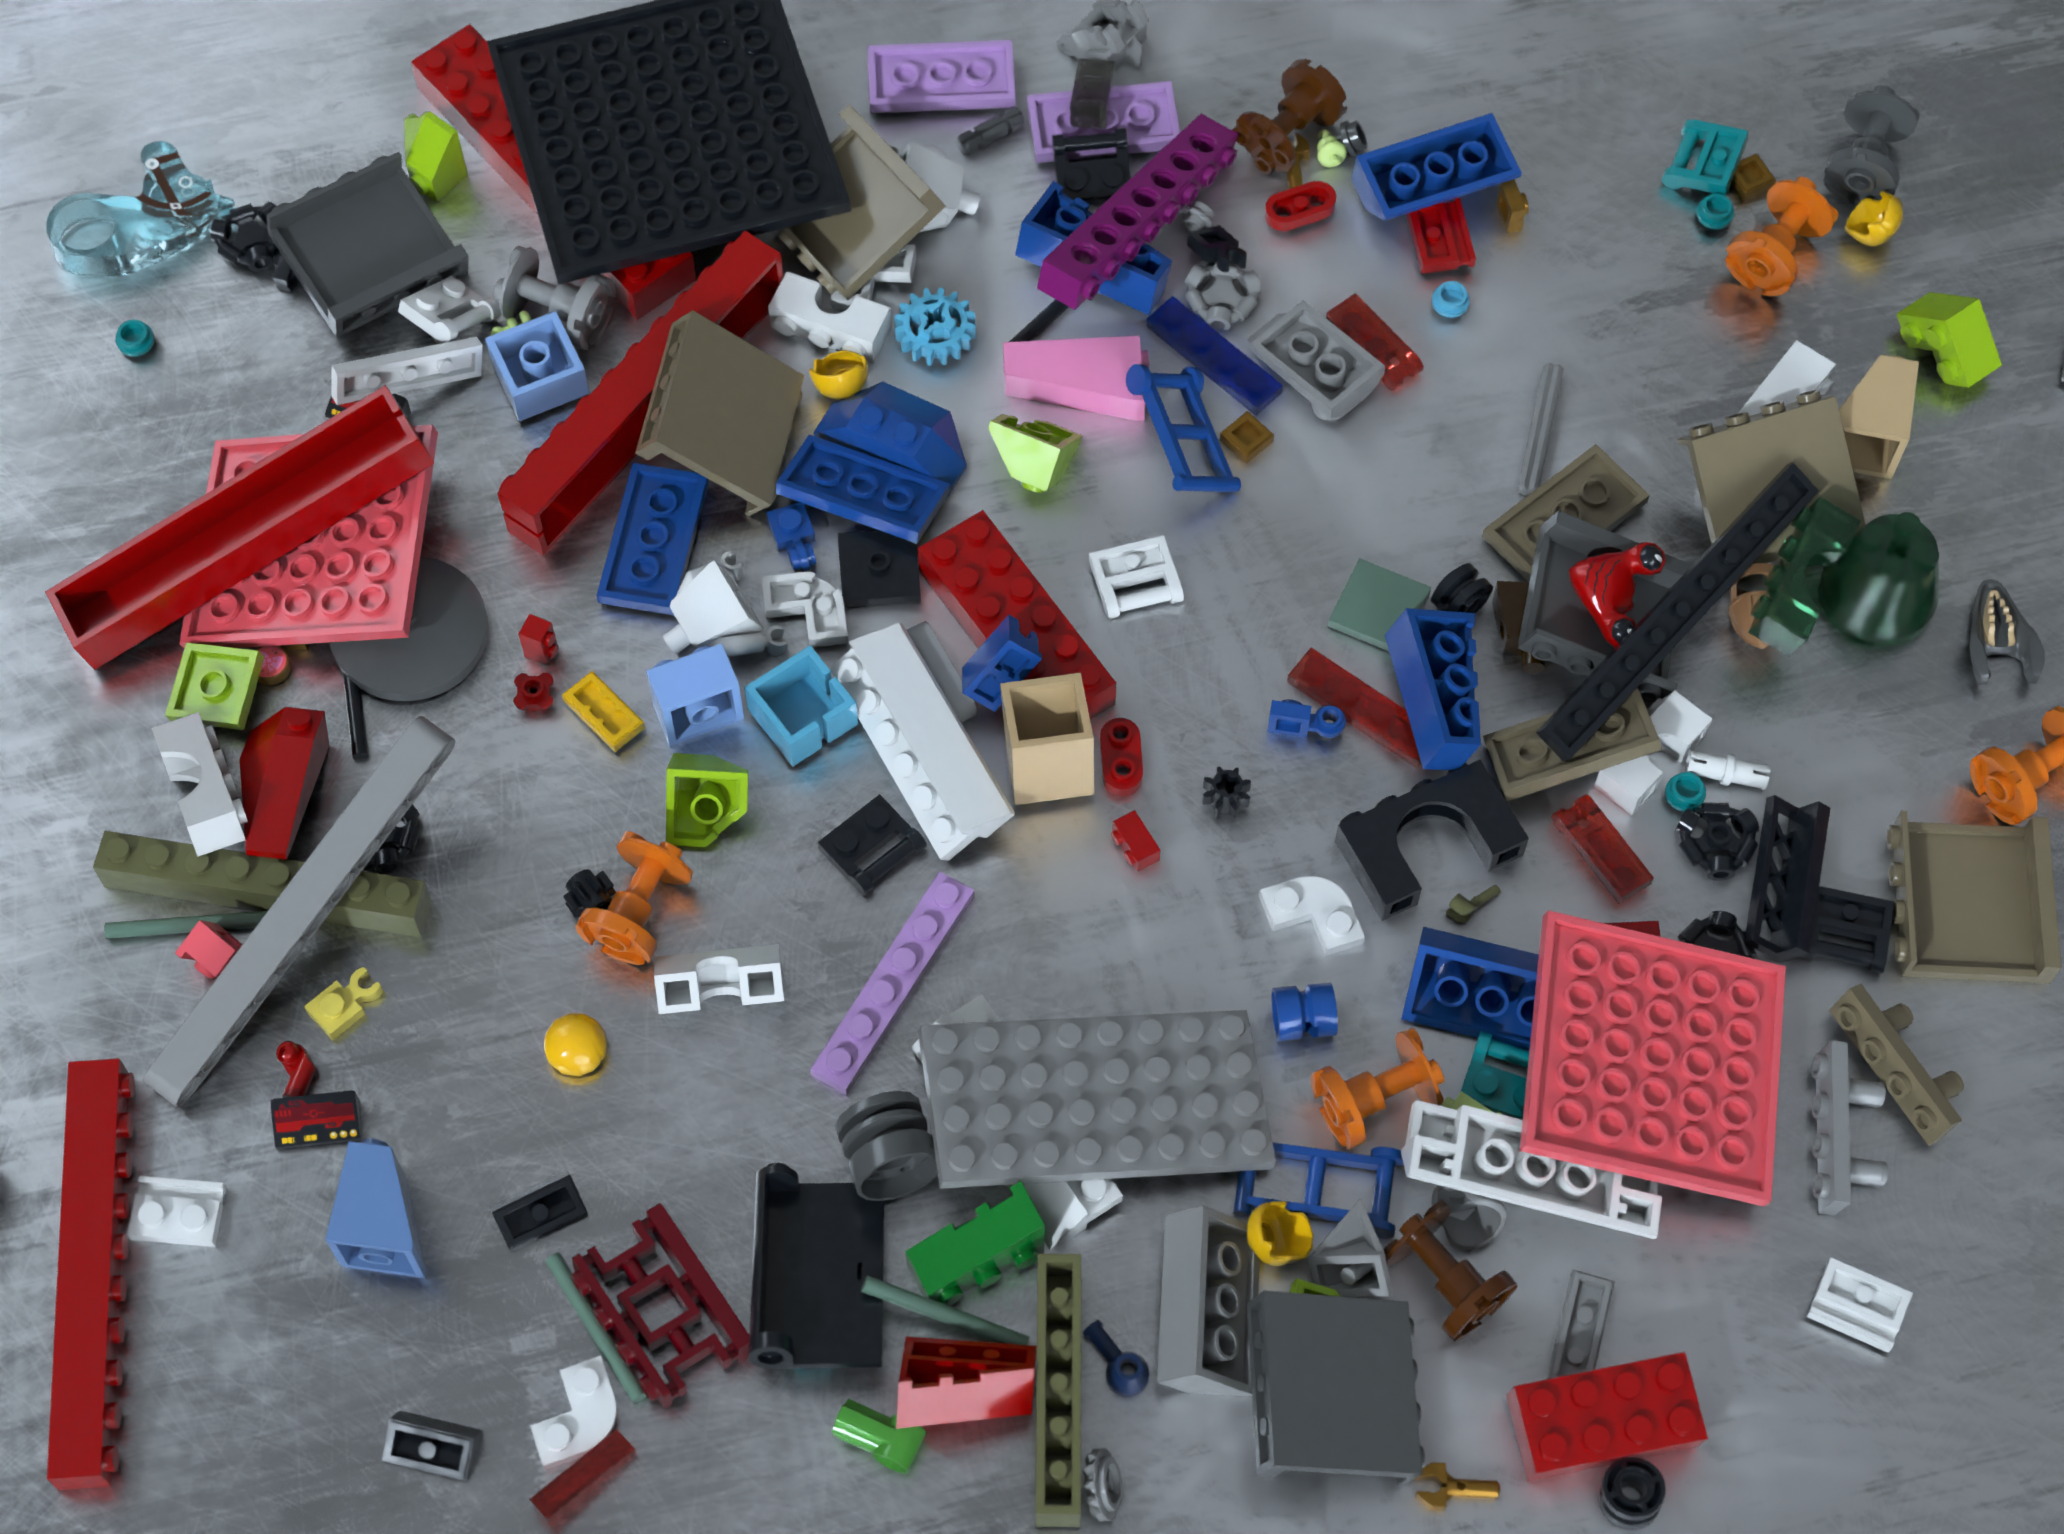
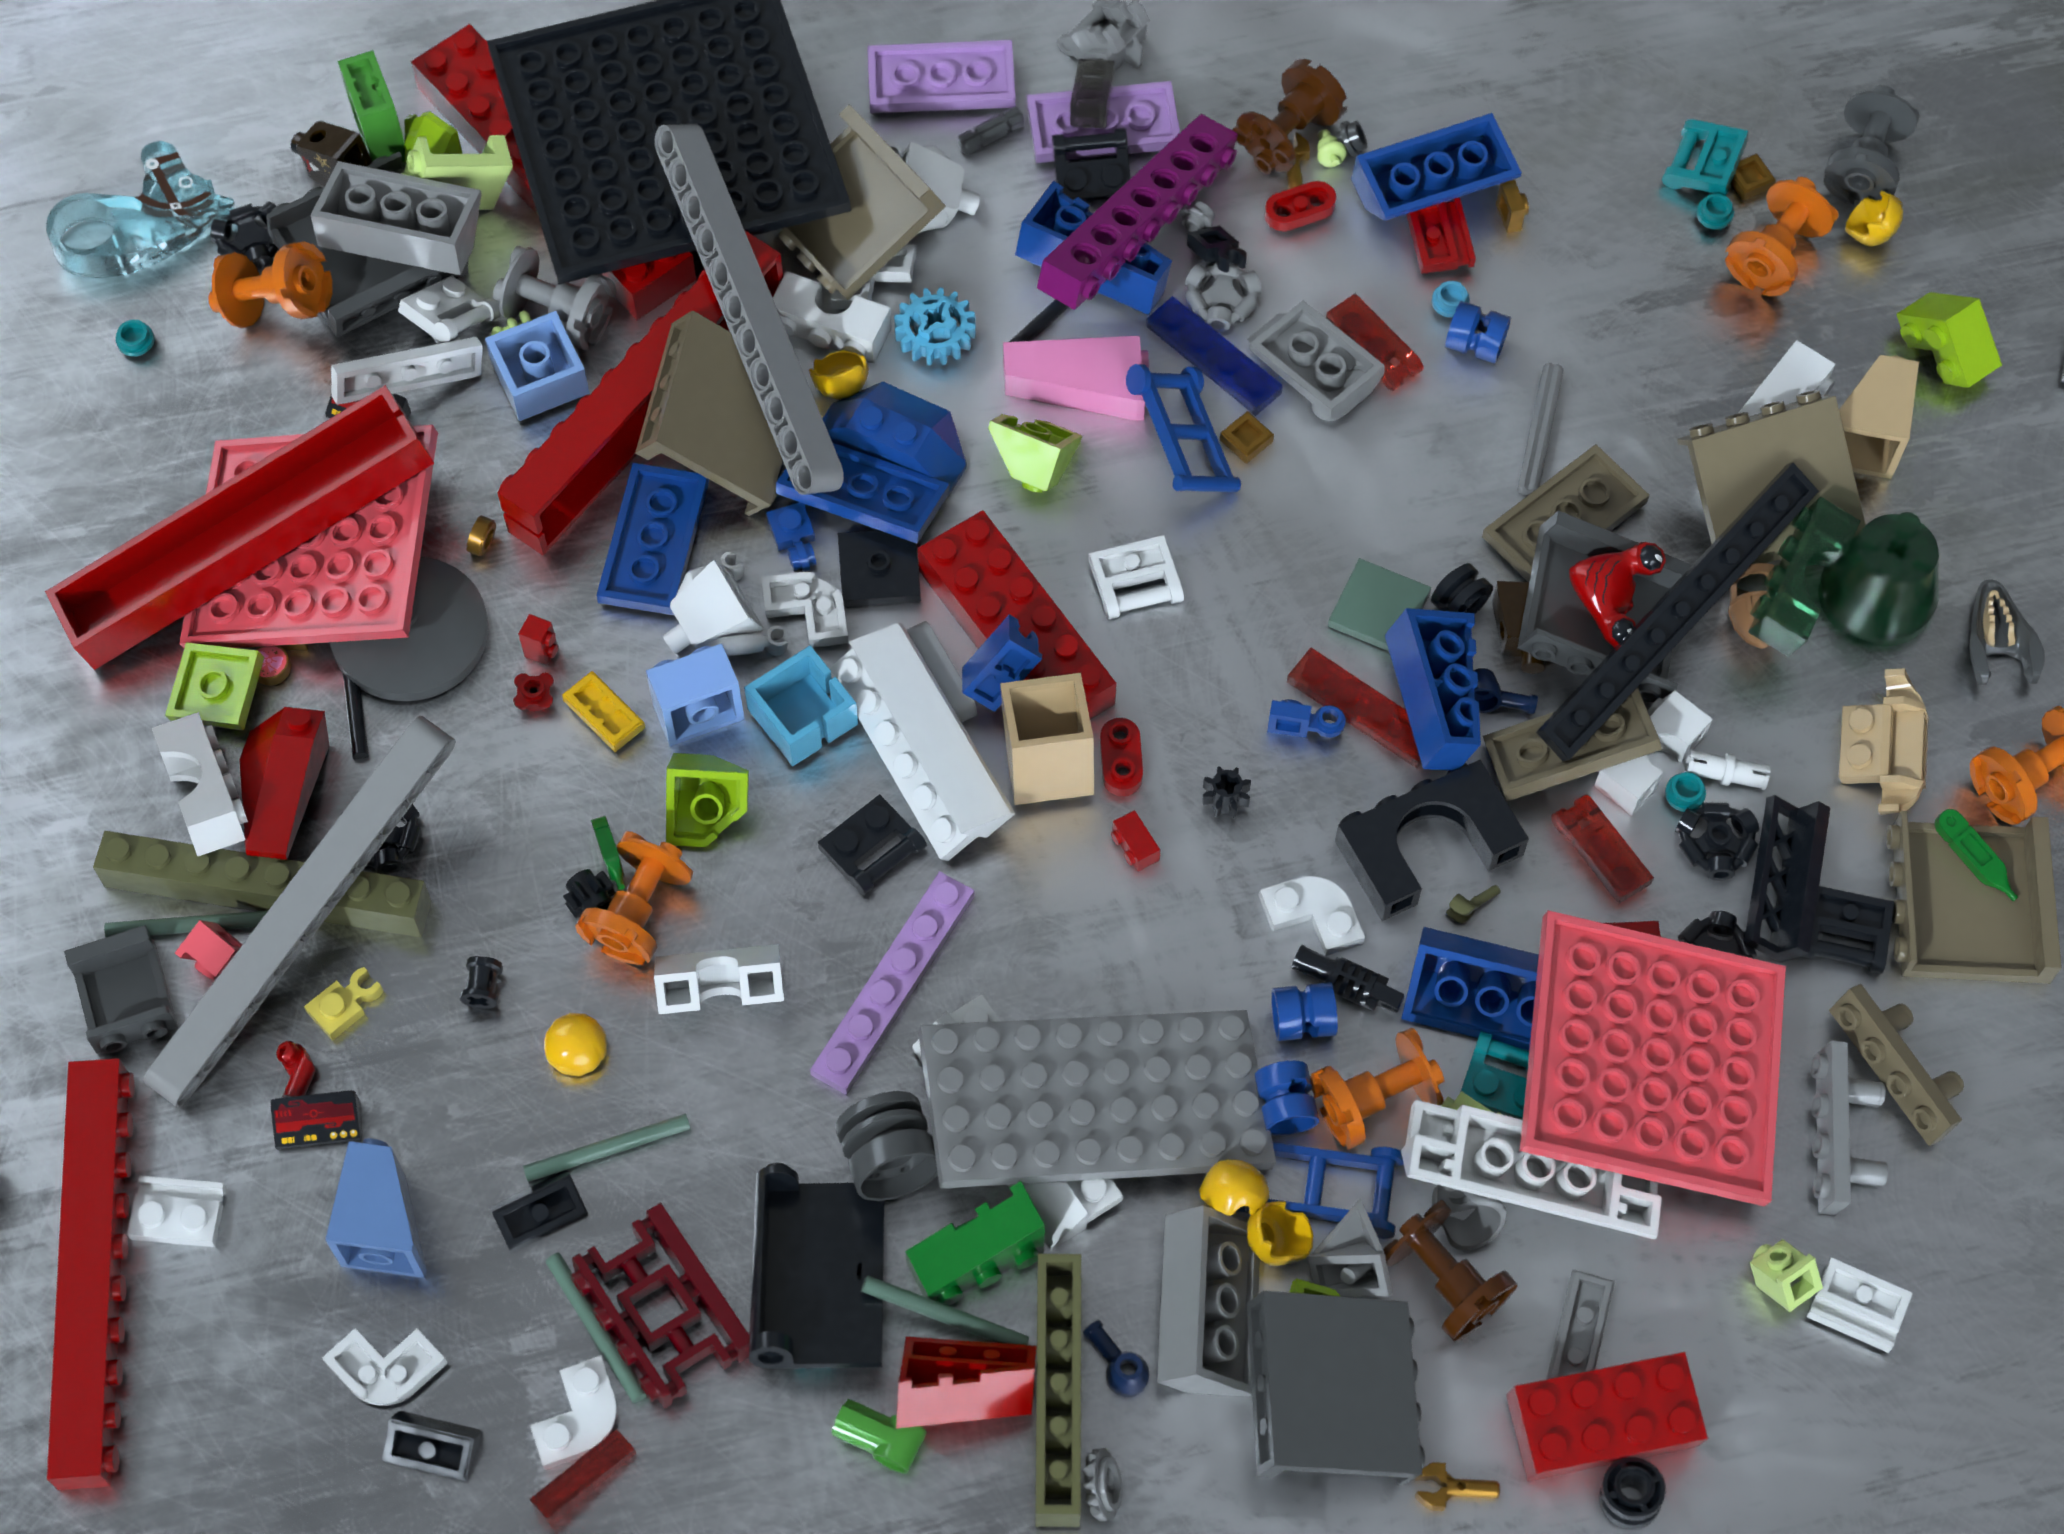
none -> dark grey panel [64,925,178,1054]
none -> orange piece [208,241,332,328]
none -> dark brown torso [290,121,372,187]
none -> light grey slope [311,161,481,276]
none -> white plate [322,1328,448,1406]
none -> bright green window [338,50,405,162]
none -> yellowish green panel [400,135,513,210]
none -> black bush [460,956,503,1009]
none -> pearl gold tile [466,515,496,557]
none -> sand green bar [523,1113,691,1182]
none -> green piece [591,816,625,890]
none -> light grey beam [655,124,844,495]
none -> yellow hair [1199,1159,1269,1216]
none -> blue wheel [1254,1060,1319,1136]
none -> black hinge [1291,944,1404,1013]
none -> blue wheel [1445,301,1511,364]
none -> dark blue bar [1473,668,1538,715]
none -> yellowish green brick [1750,1239,1823,1312]
none -> tan plate [1839,668,1929,815]
none -> green piece [1934,809,2018,901]

